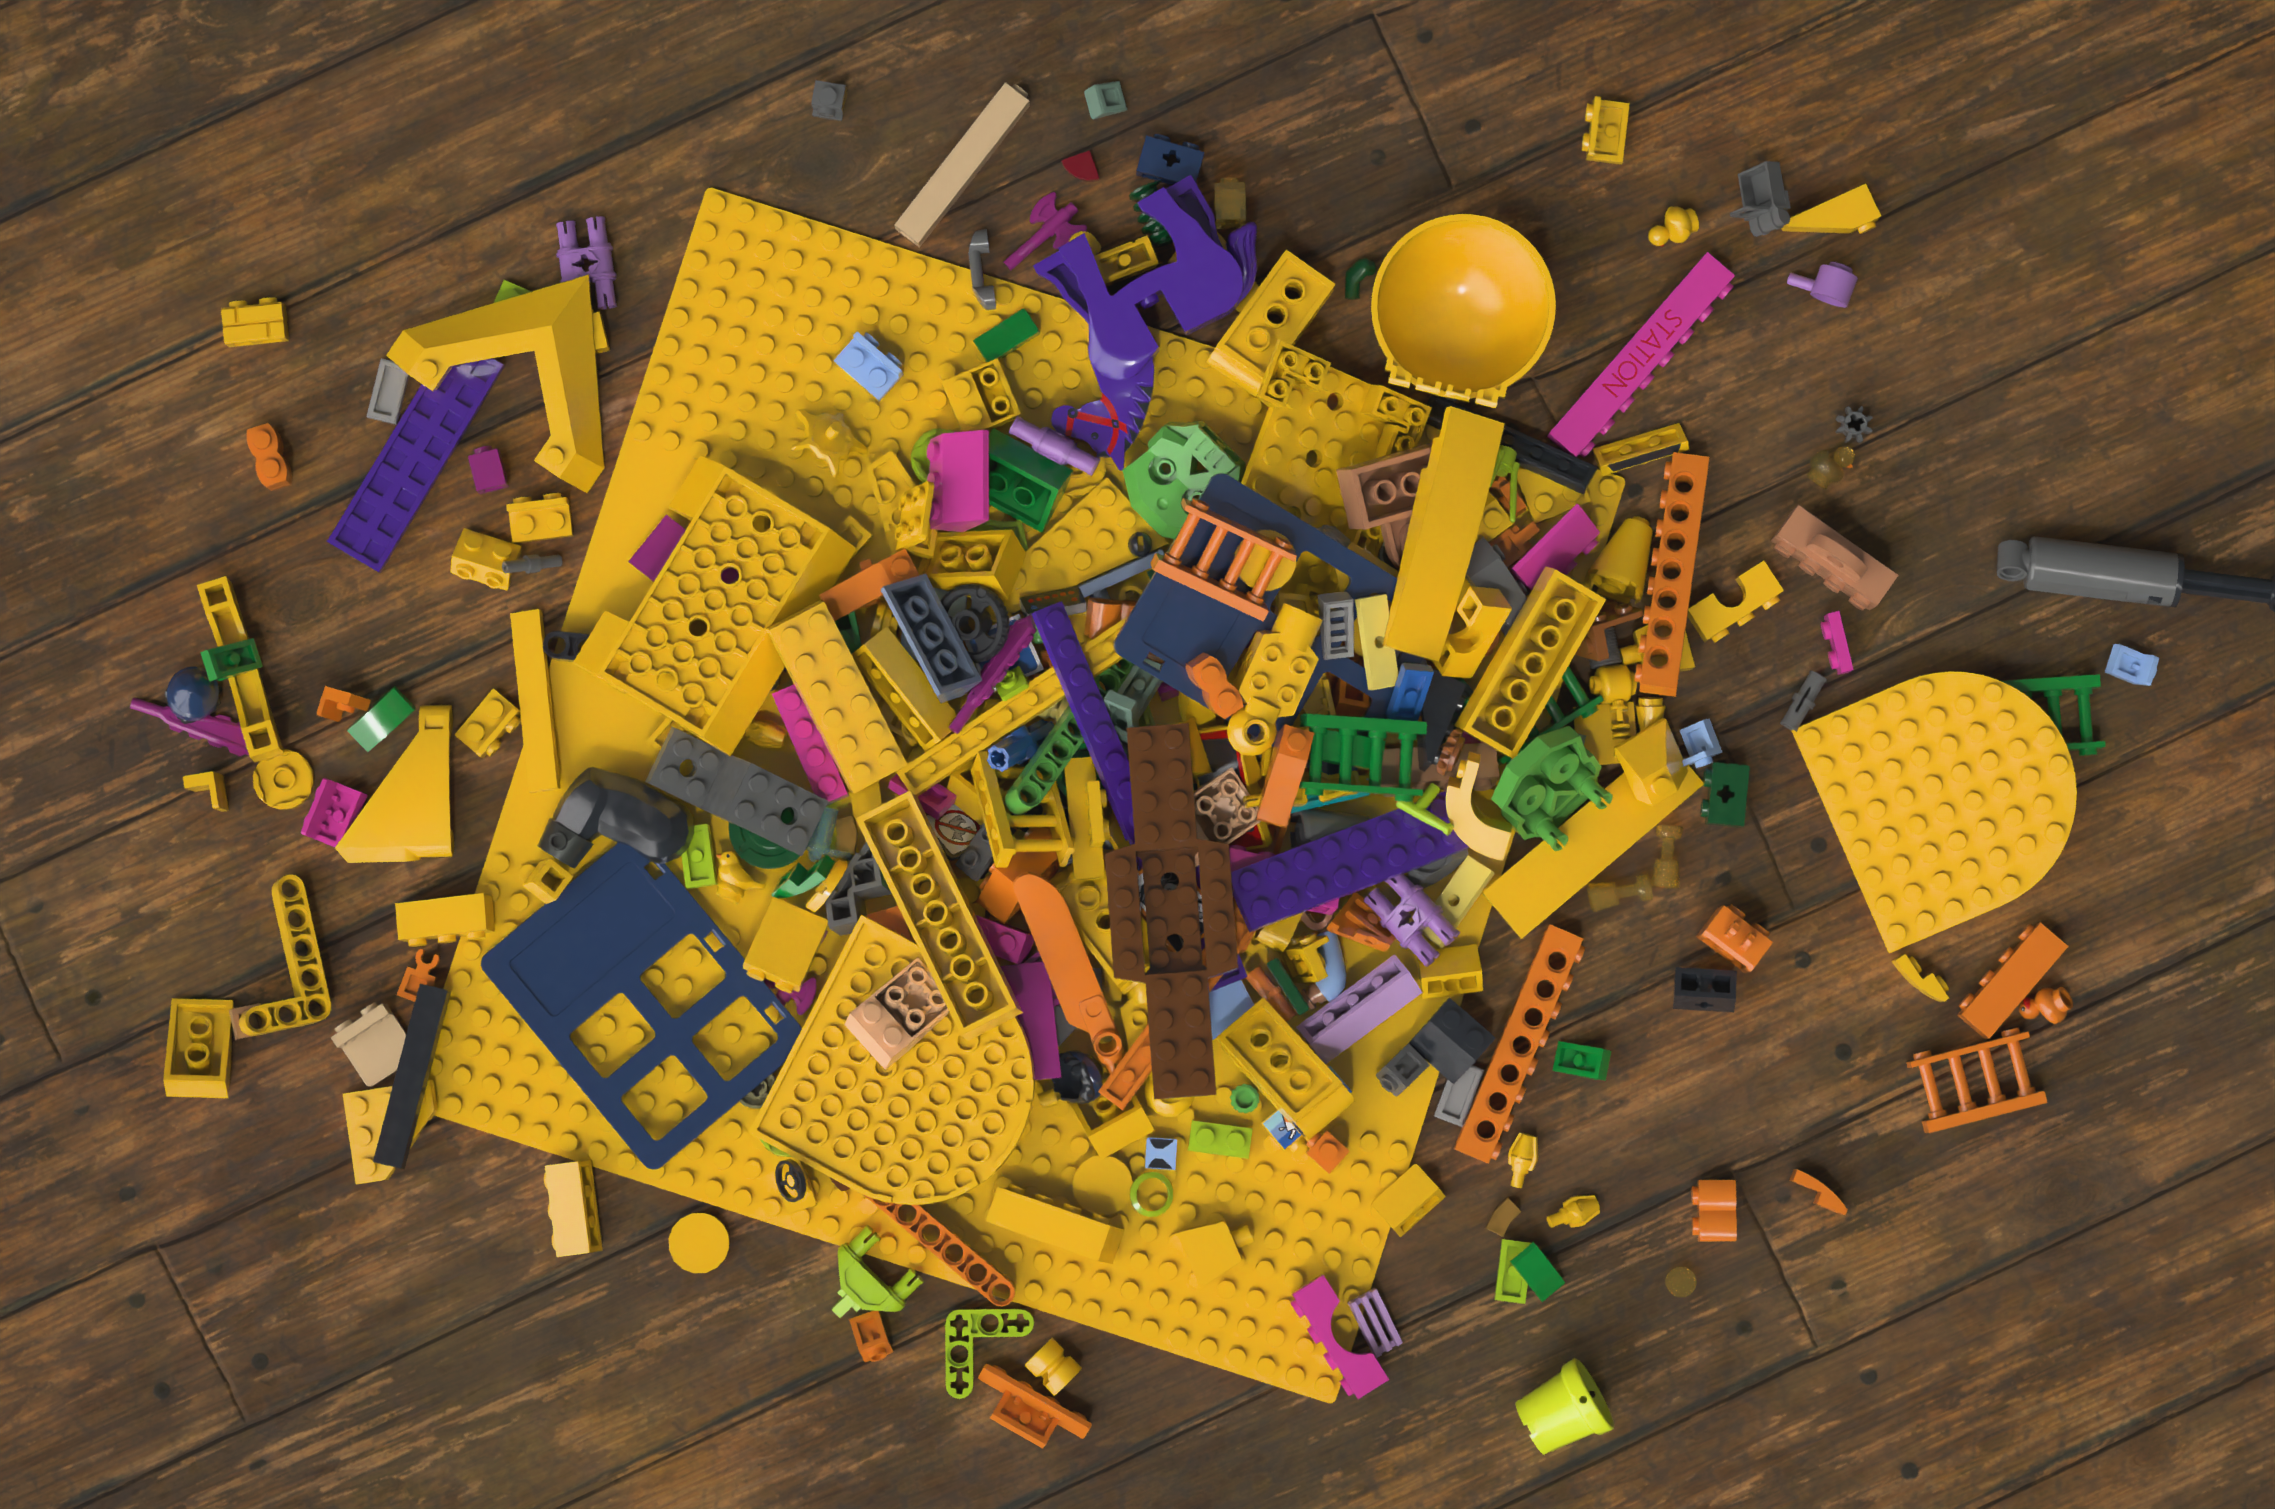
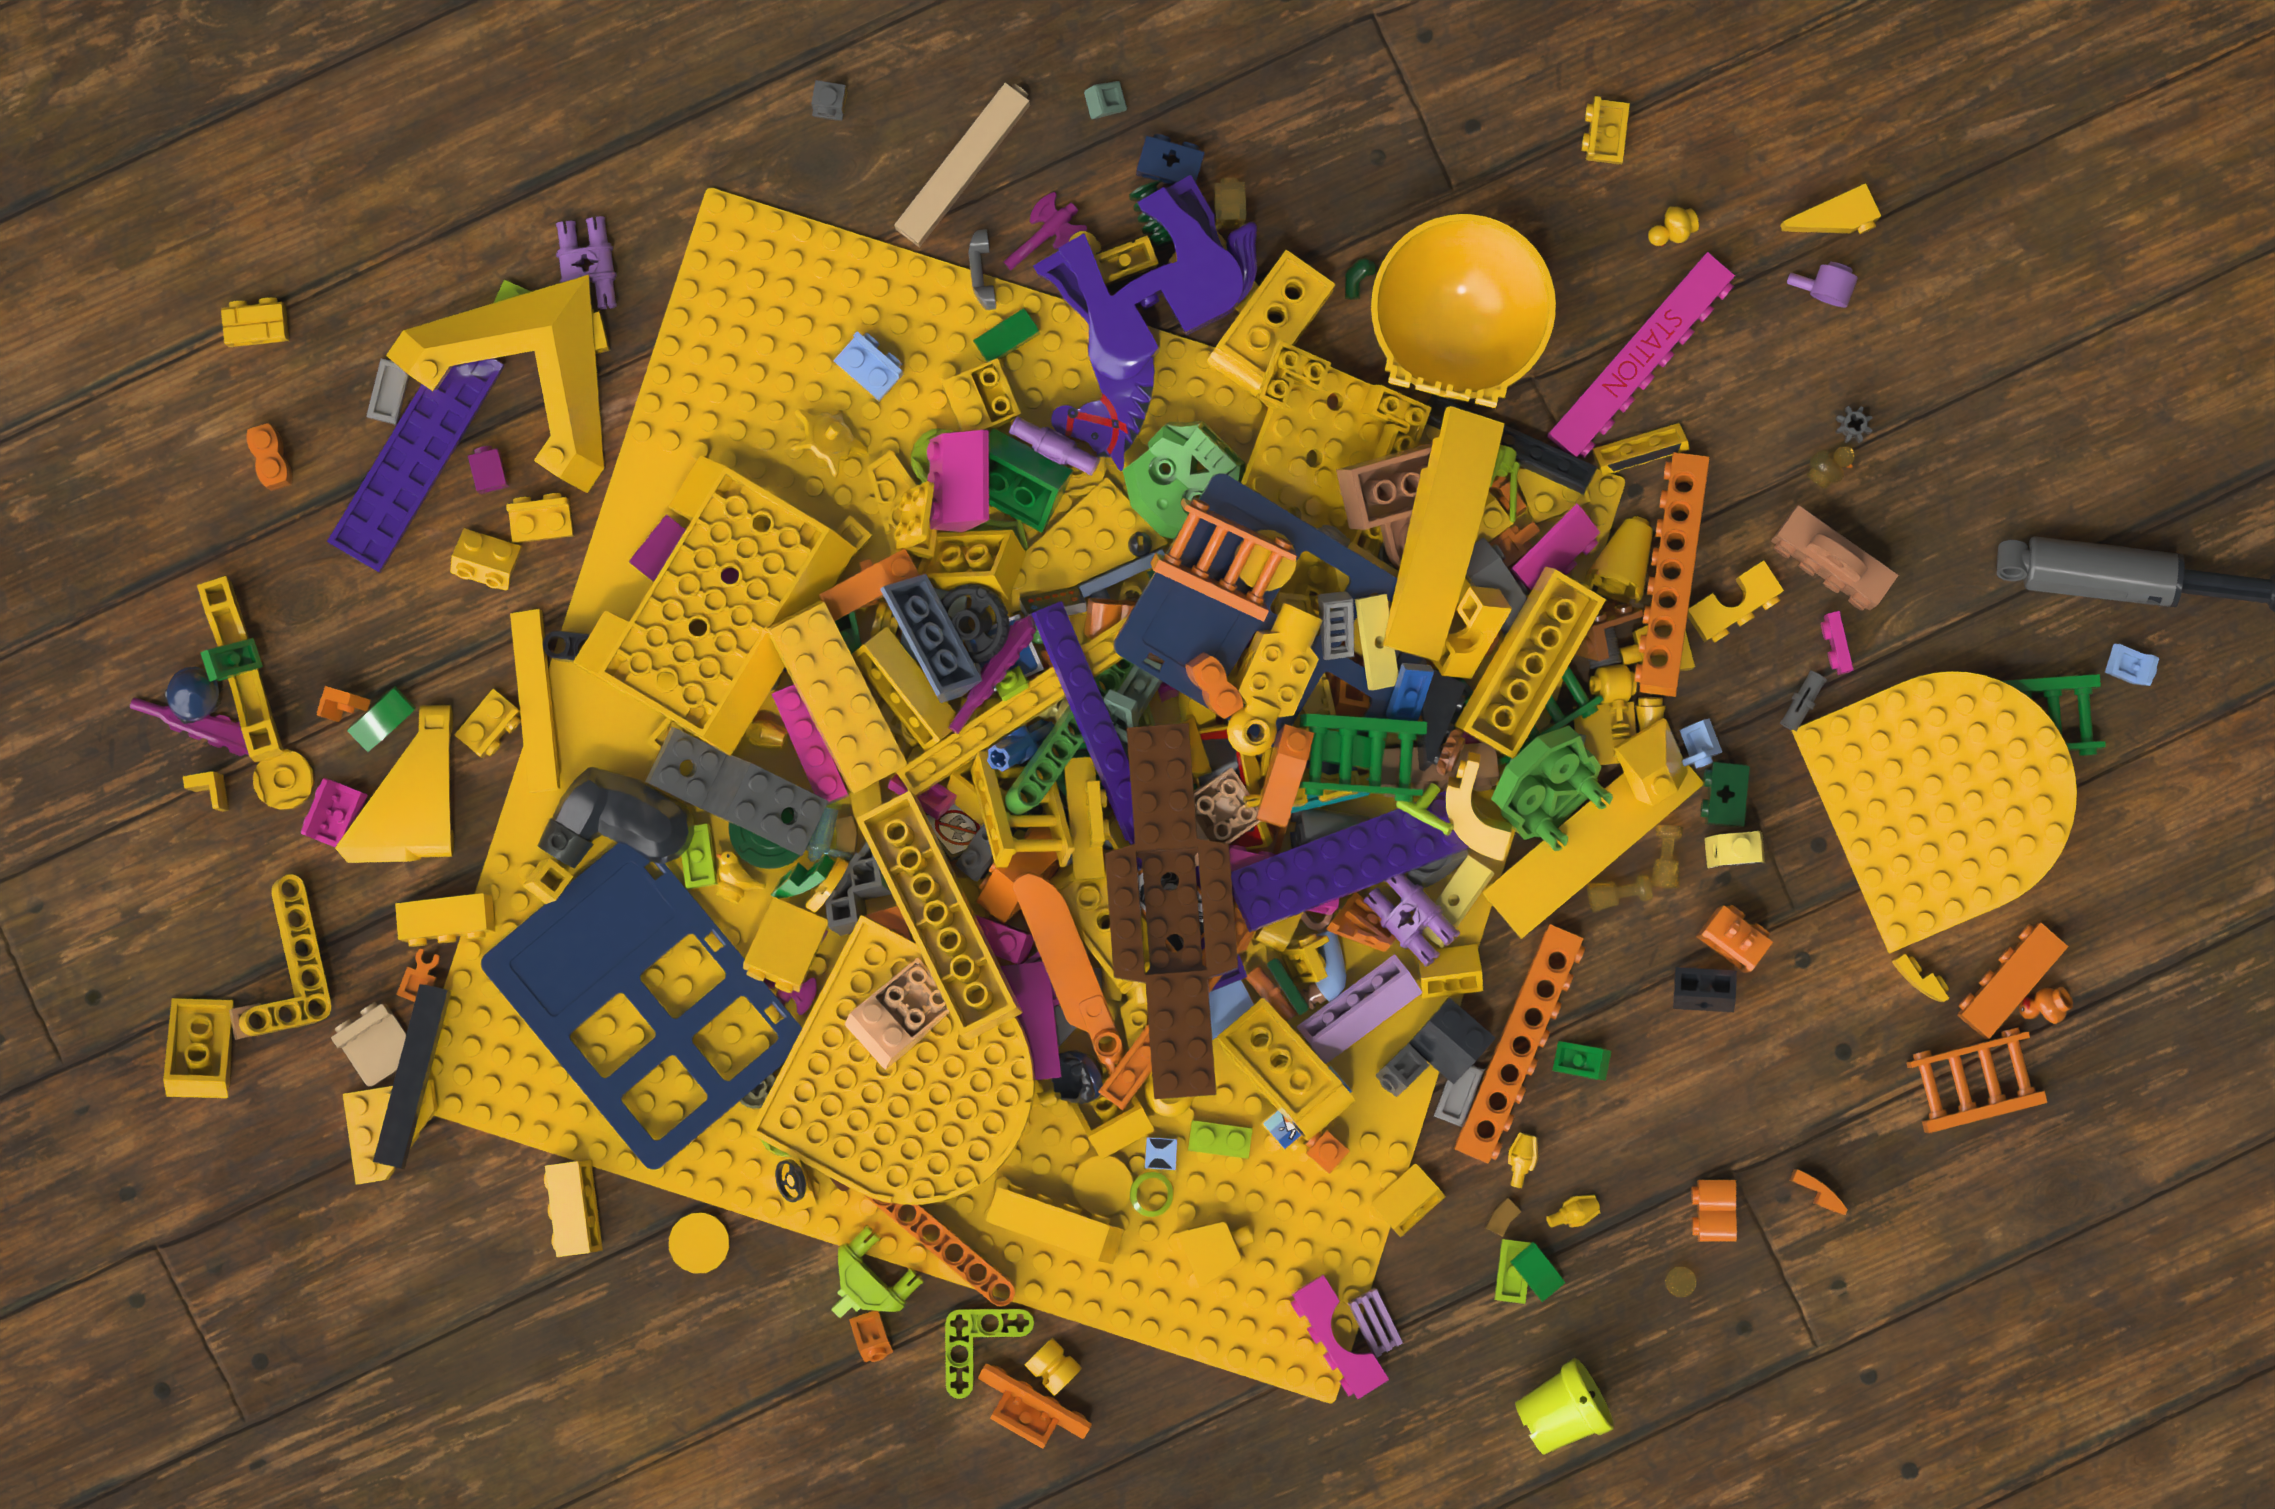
dark grey bar [502,554,562,574] -> none
dark red tile [1061,150,1100,182] -> none
bright green piece [1230,1084,1259,1114] -> none
dark grey piece [1730,161,1791,237] -> none
none -> light yellow torso [1705,831,1765,868]

